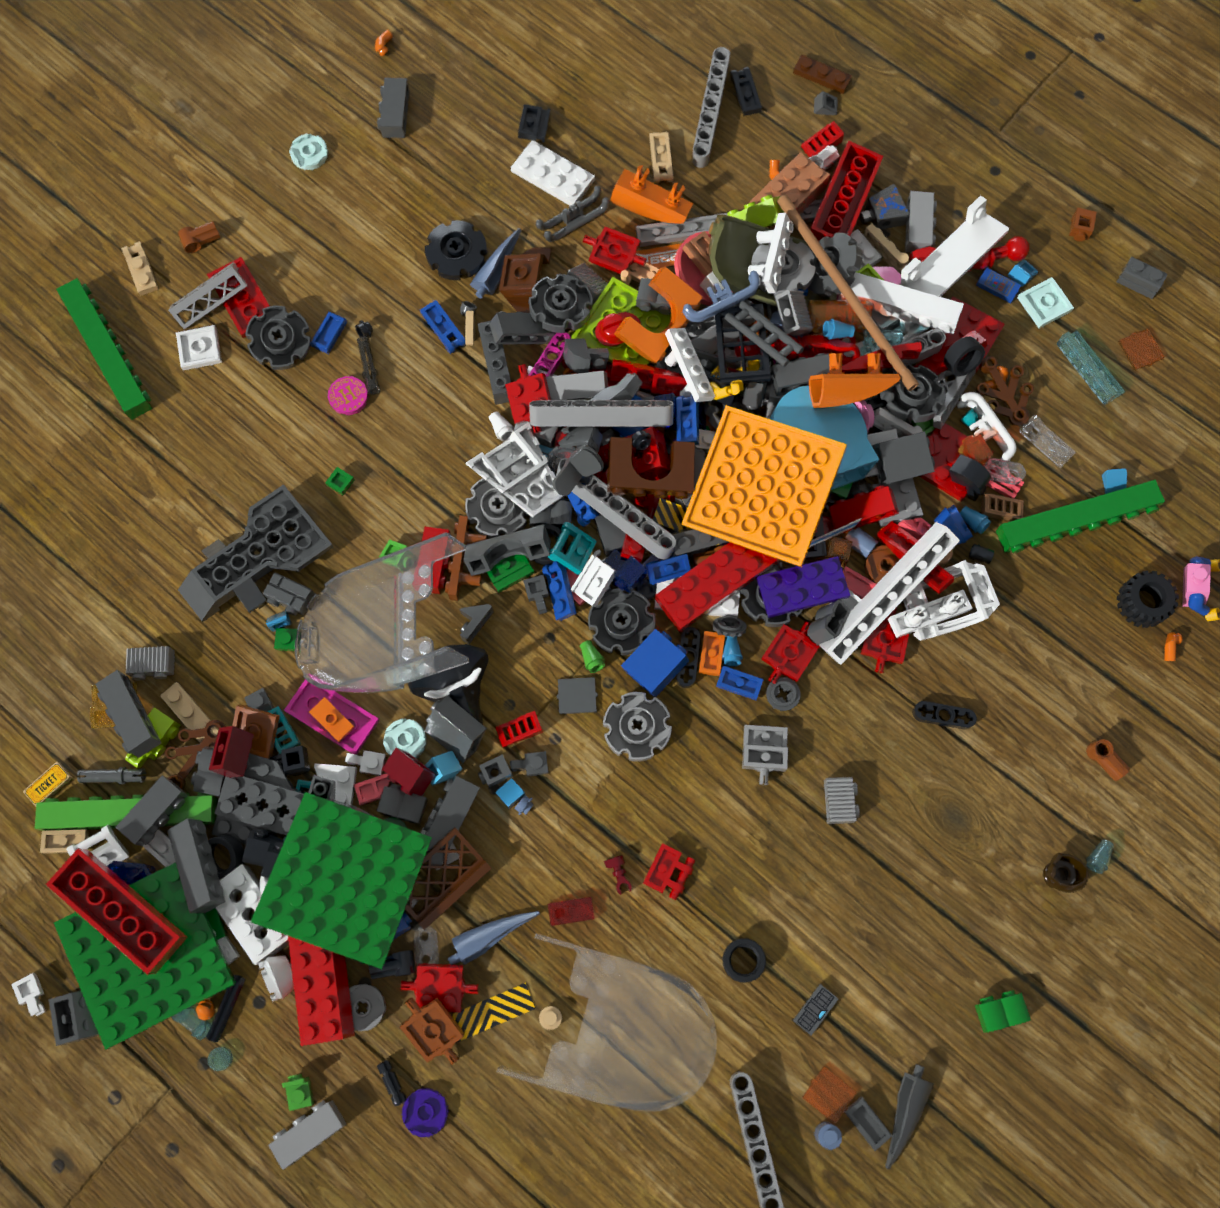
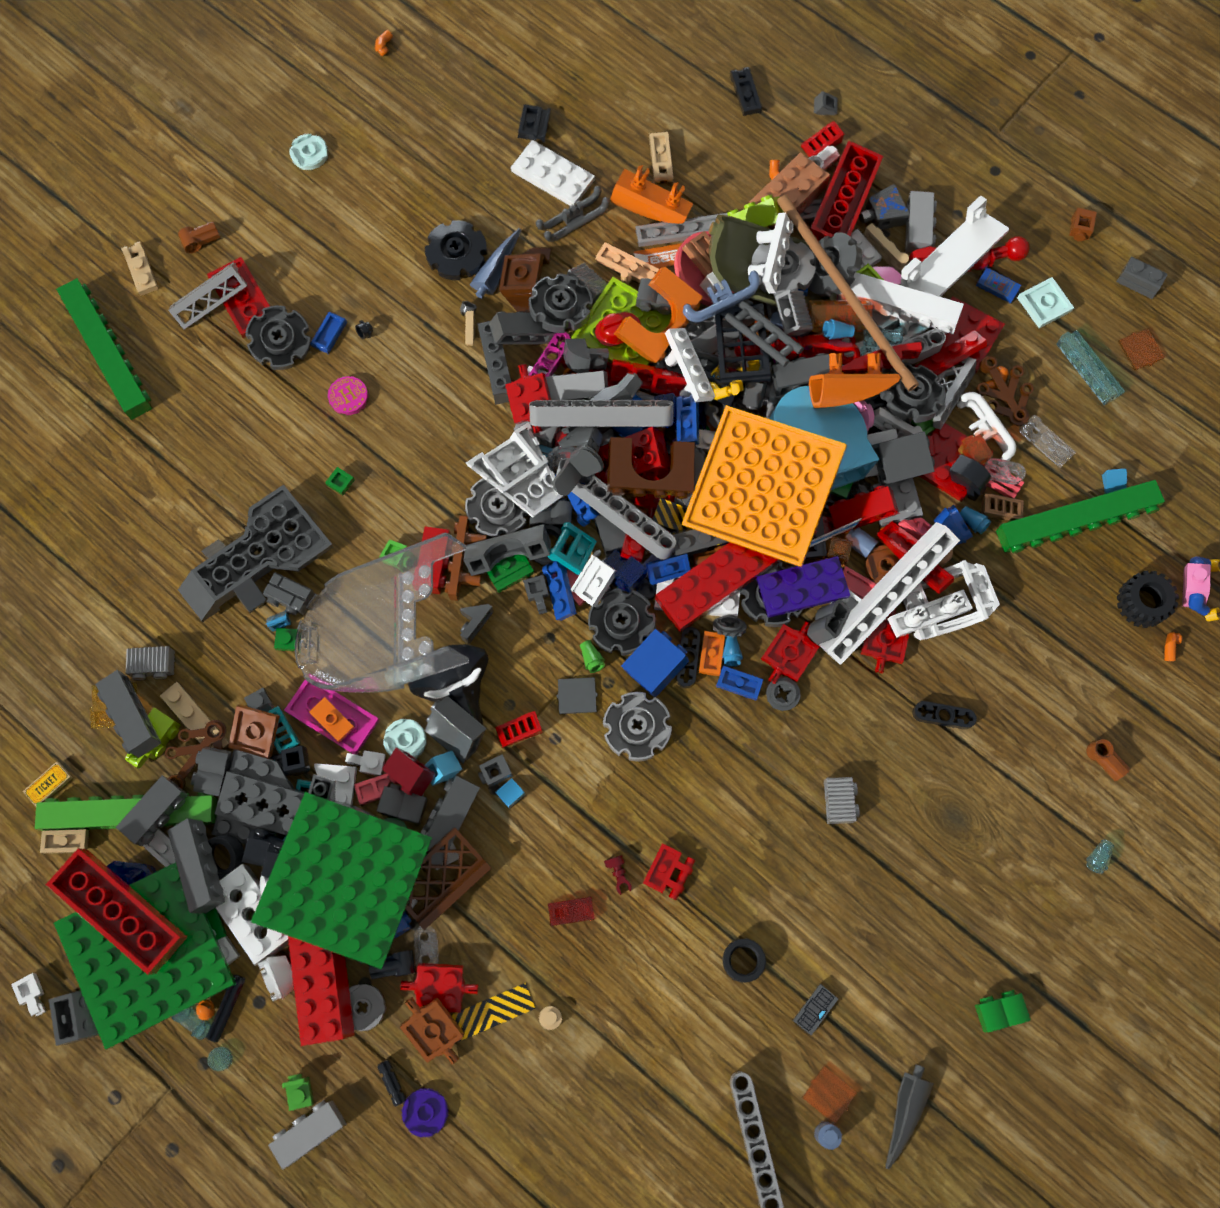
white plate [67,825,129,868] -> none
dark grey pin [77,767,146,784] -> none
white tile [176,325,222,371] -> none
dark red brick [209,726,254,778] -> none
clear smoke pin [357,336,380,395] -> none
dark grey brick [377,78,410,138] -> none
blue plate [420,300,466,354] -> none
sand blue piece [448,911,540,965] -> none
white cone [489,412,514,441] -> none
clear windscreen [496,934,717,1112] -> none
dark grey plate [510,751,548,776] -> none
sand blue plate [514,795,534,815] -> none
red plate [583,226,647,274] -> none
black plate [632,430,651,450] -> none
light grey beam [692,47,730,168] -> none
light grey plate [742,725,788,785] -> none
reddish brown plate [793,54,852,94] -> none
dark grey tile [844,1097,892,1151] -> none
black tyre [944,336,985,376] -> none
teal hinge [960,409,979,426] -> none
black piece [969,544,994,564] -> none
dark azure slope [1008,260,1038,287] -> none
dark brown hair [1043,853,1089,893] -> none

